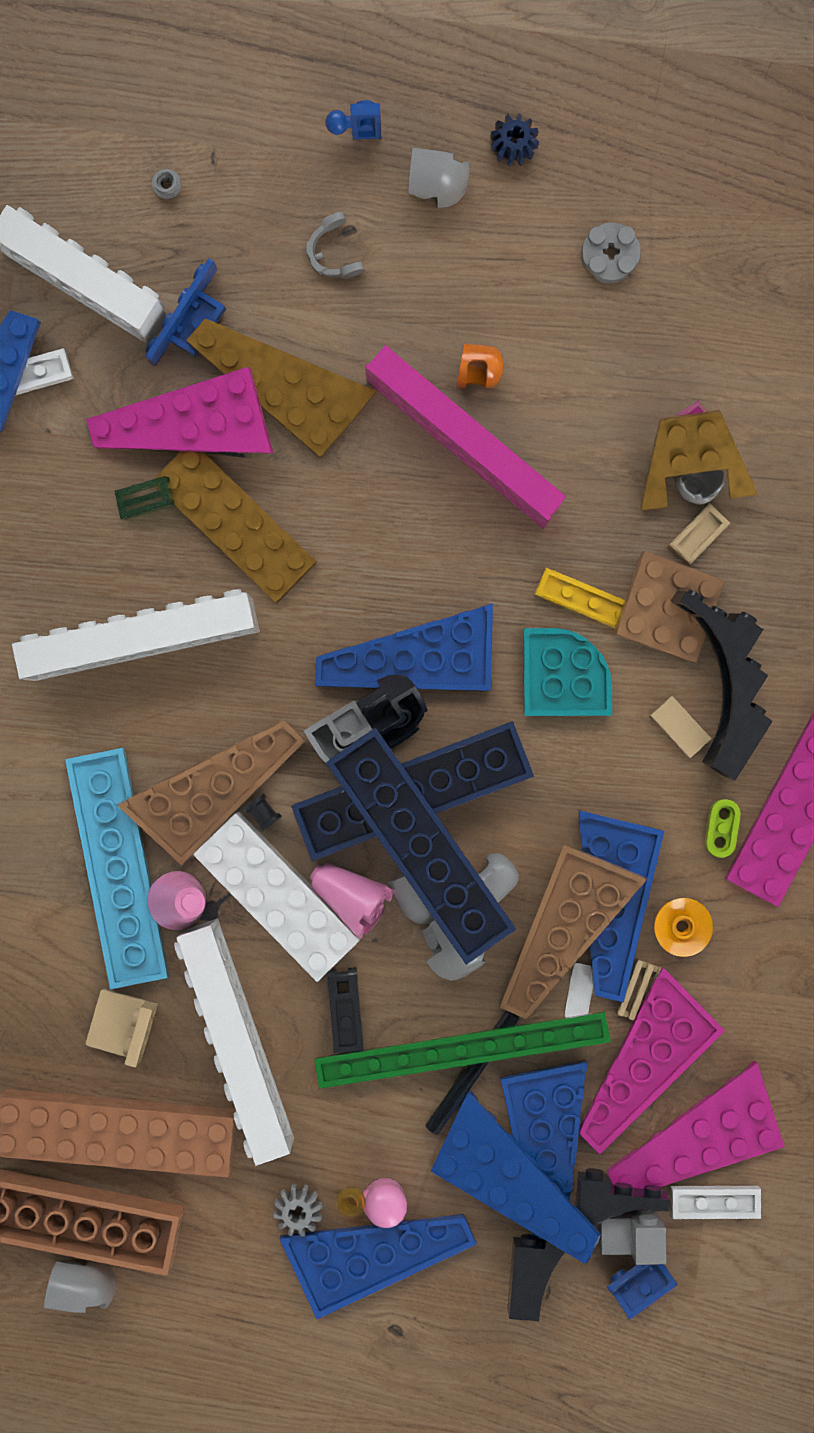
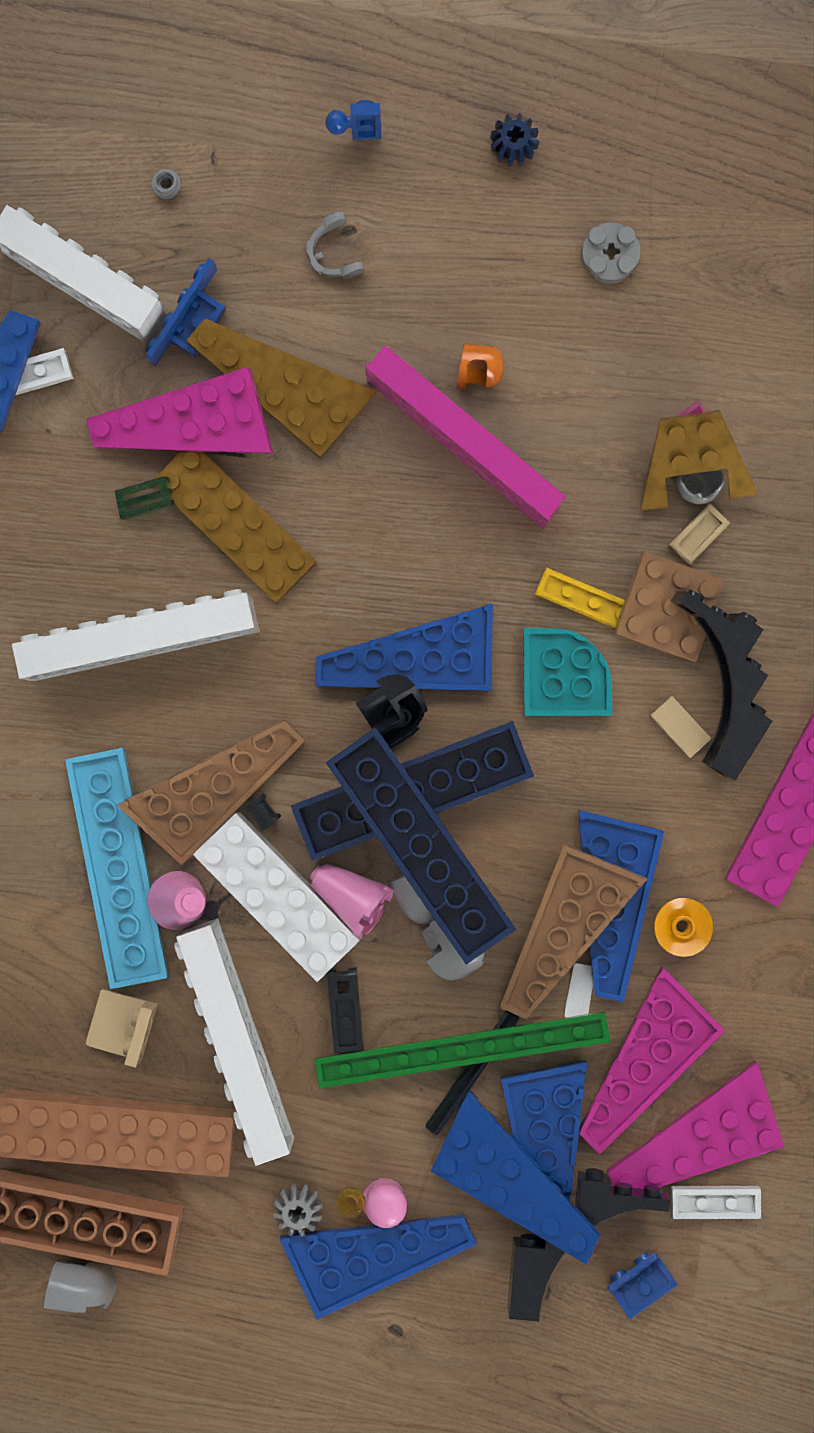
light grey brick [304,700,372,762] -> none
light grey brick [408,148,471,208] -> none
light grey helmet [478,853,519,903] -> none
light grey brick [598,1209,666,1265] -> none
tan tile [616,959,661,1021] -> none
lime plate [704,799,741,858] -> none

